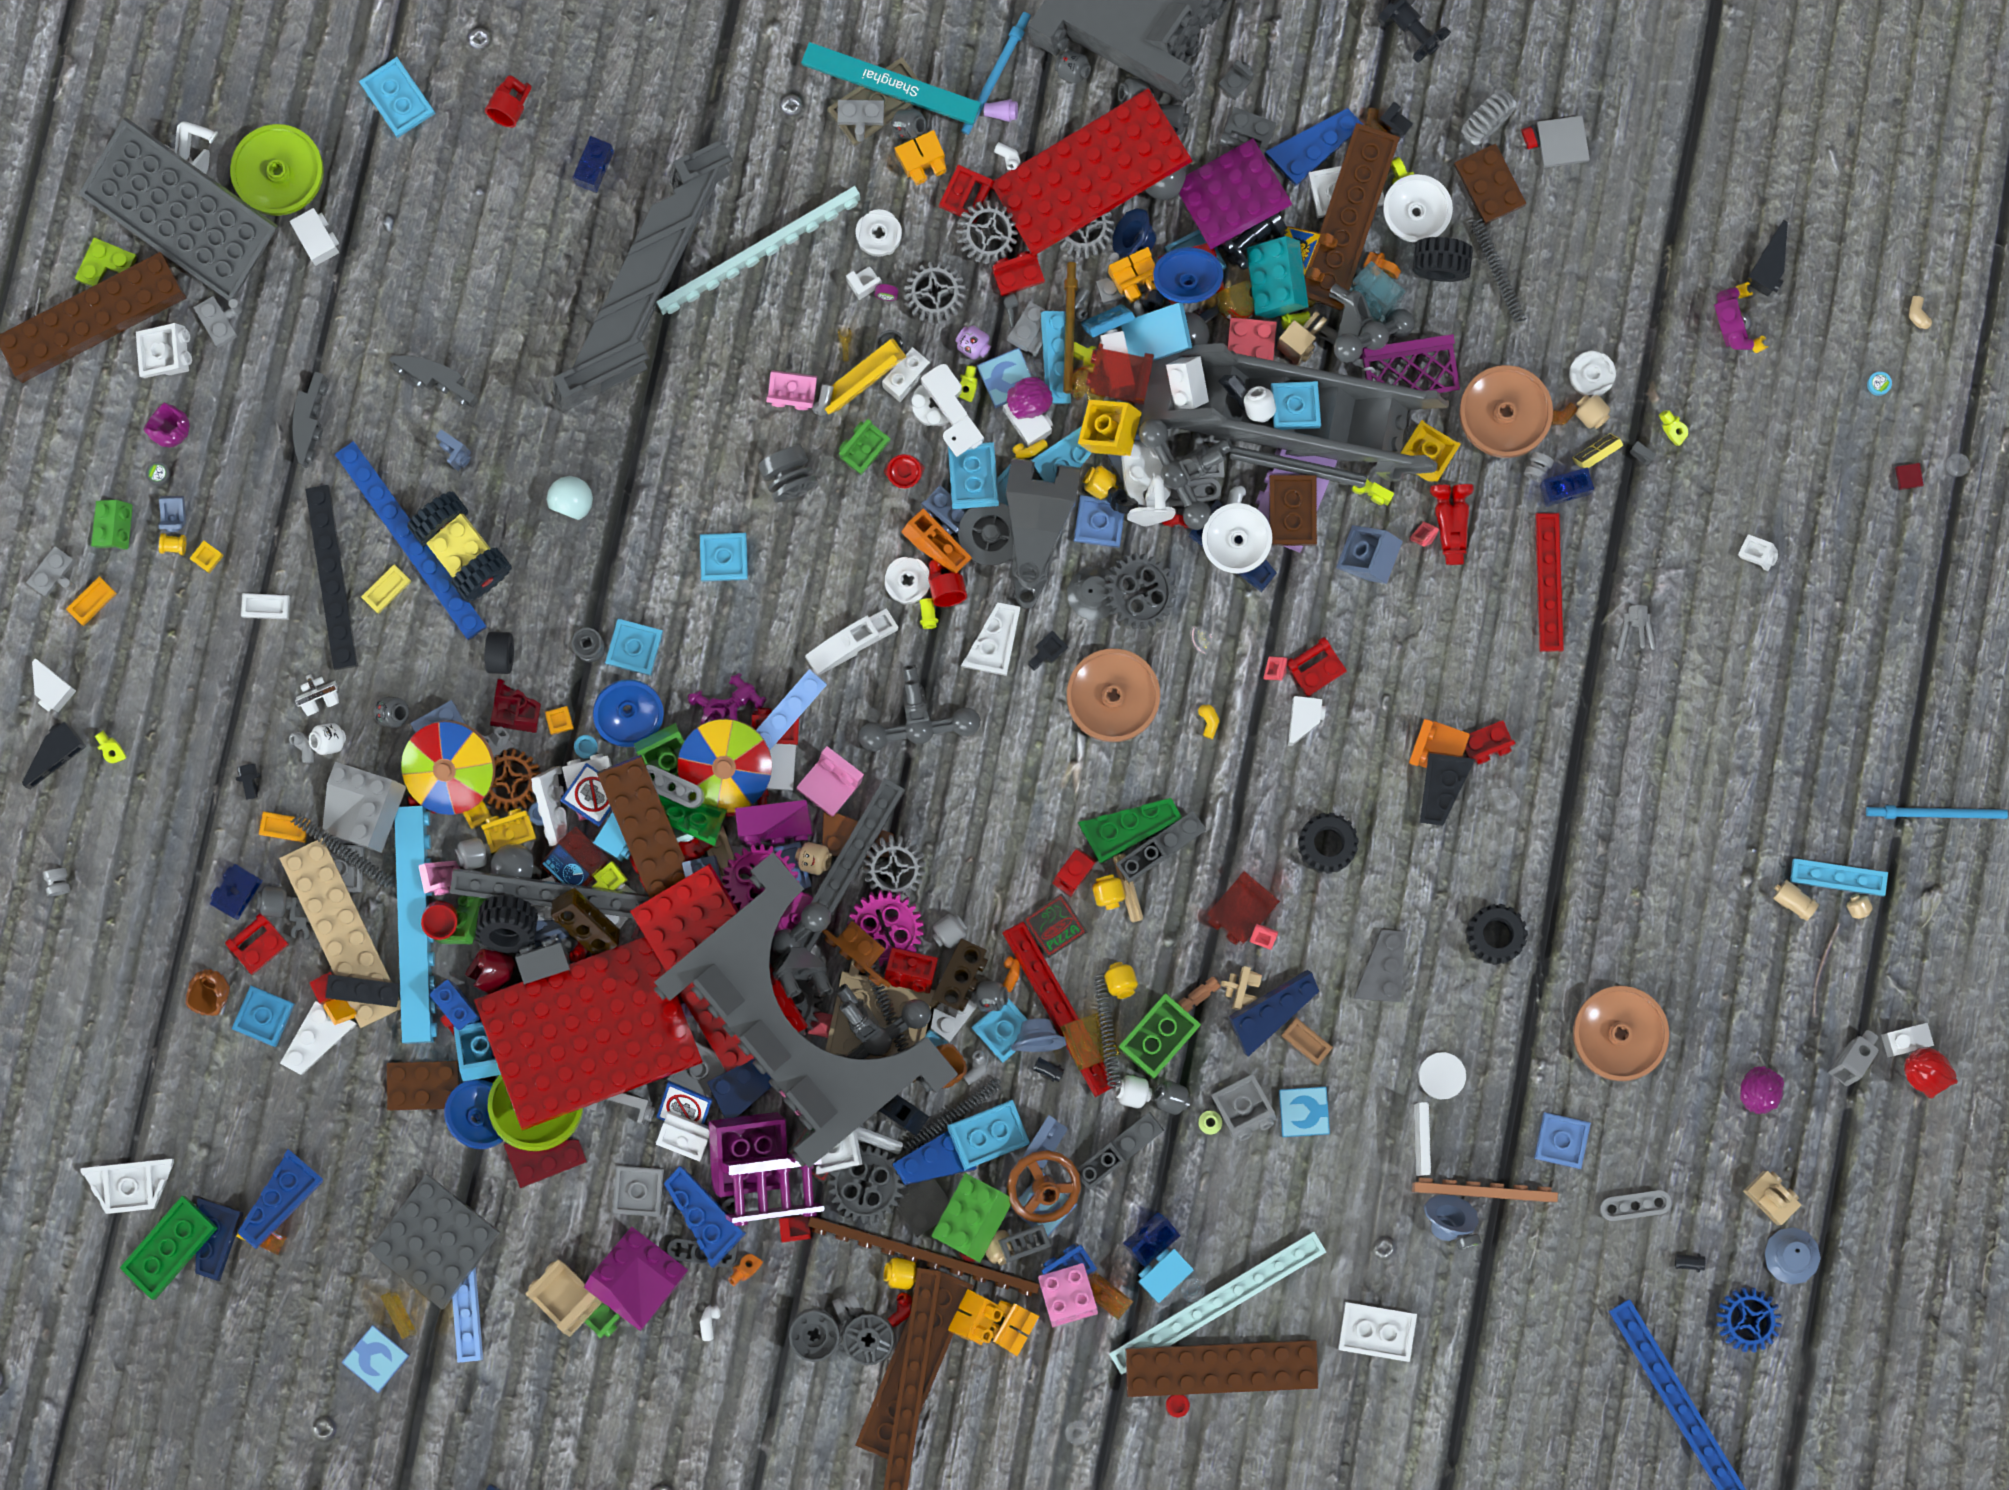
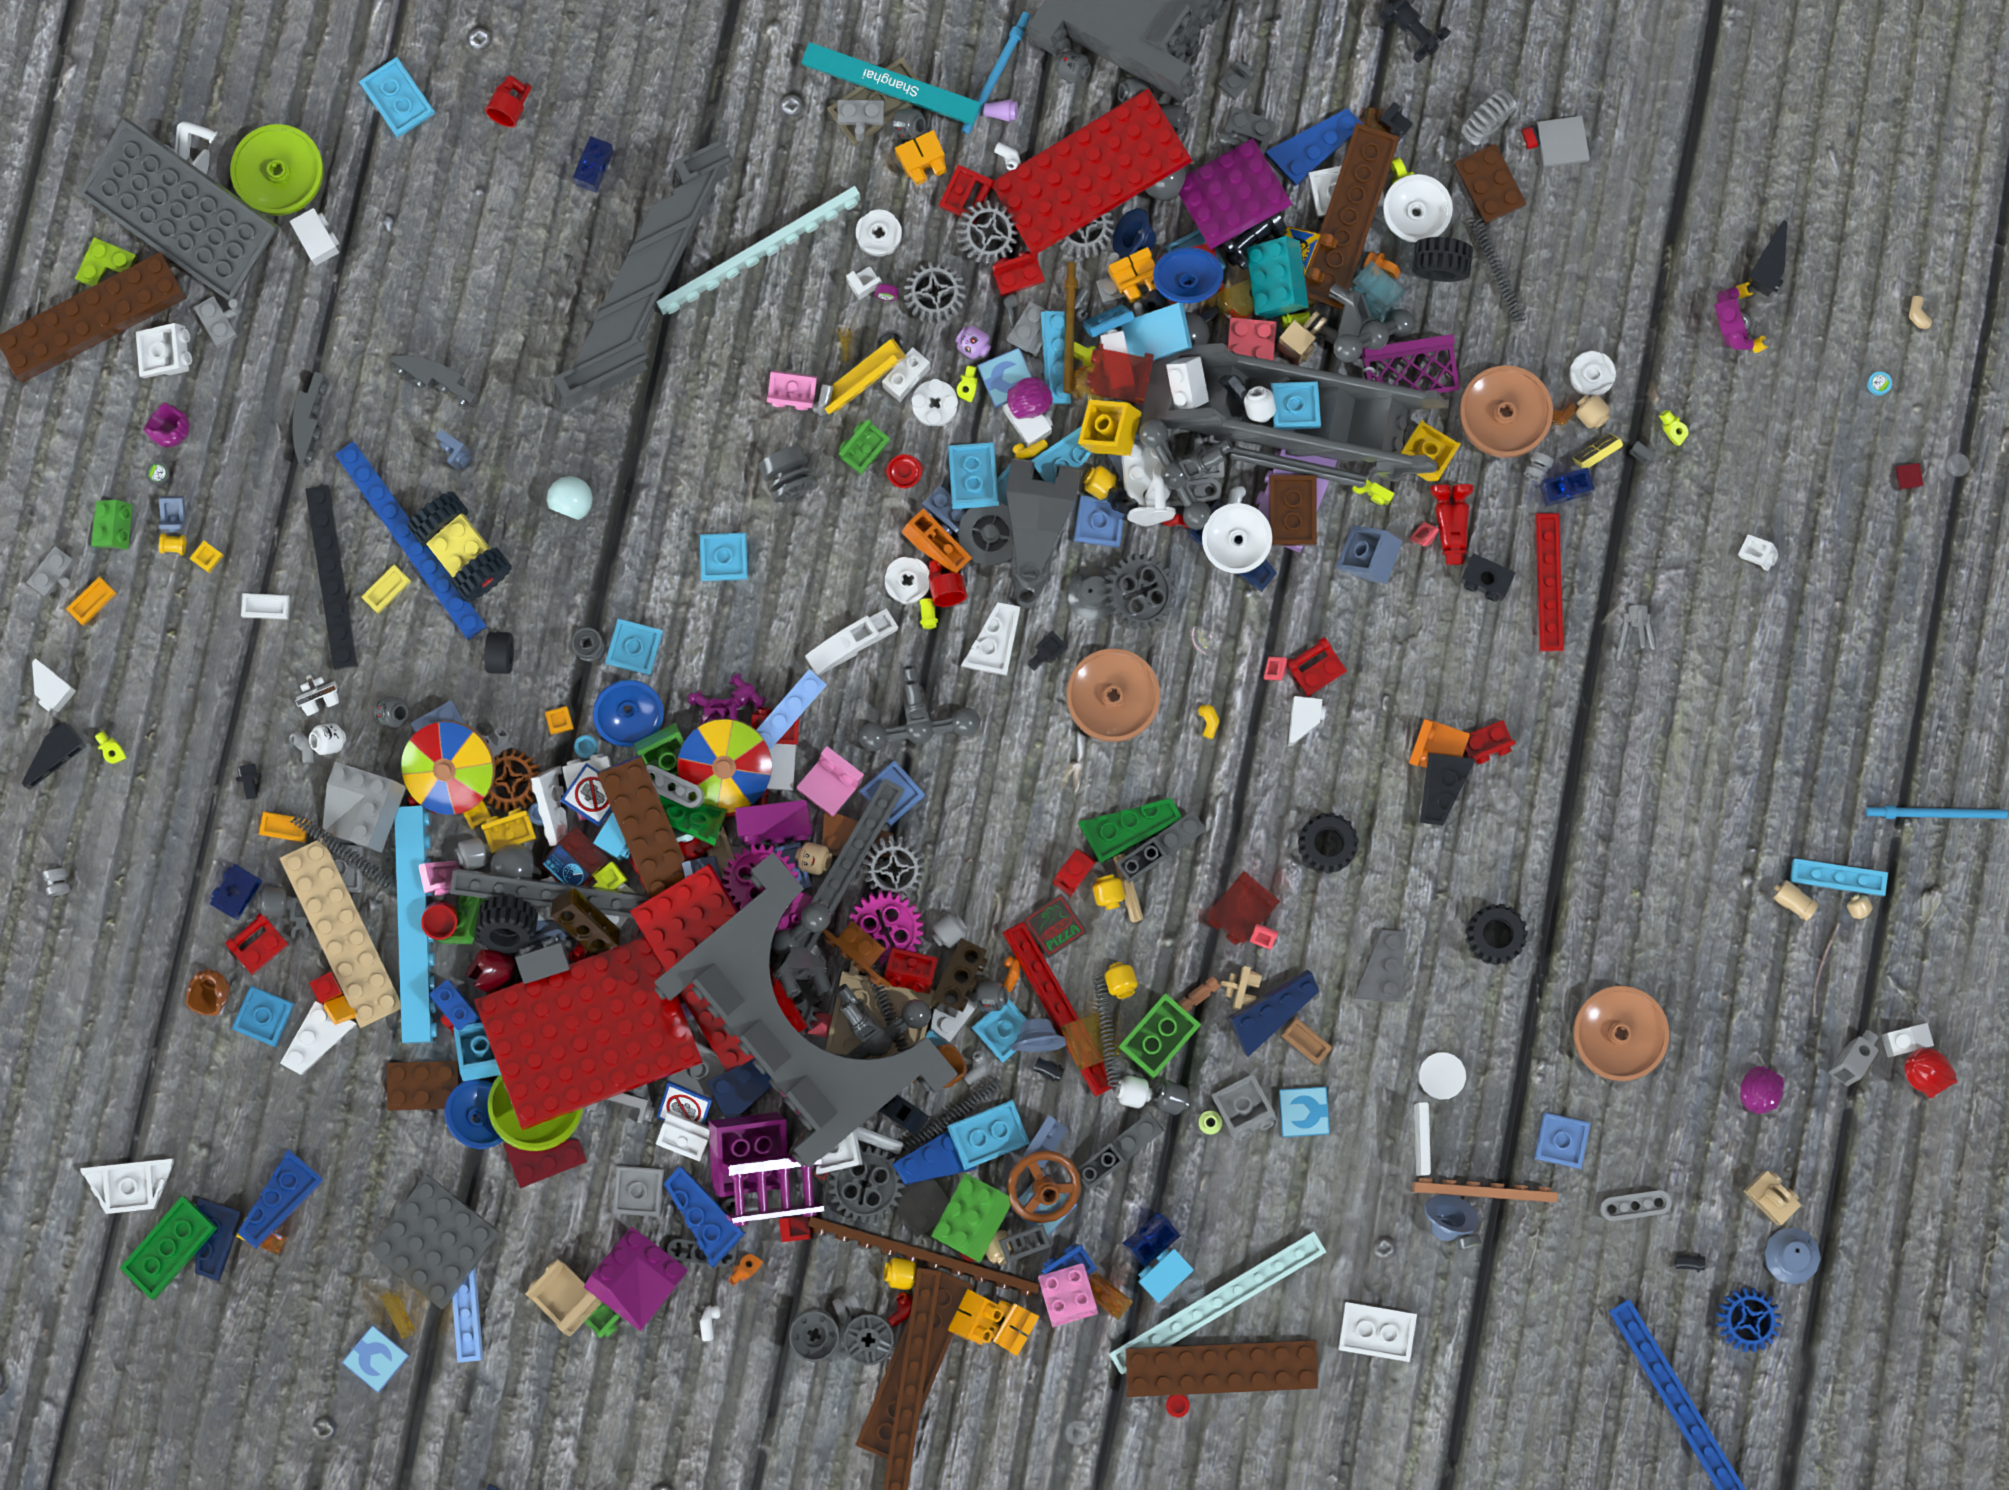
black plate [325,975,400,1007] -> none
dark red slope [490,679,541,733] -> none
white piece [921,364,984,458] -> none
none -> medium blue tile [859,760,926,827]
none -> black brick [1460,553,1516,602]

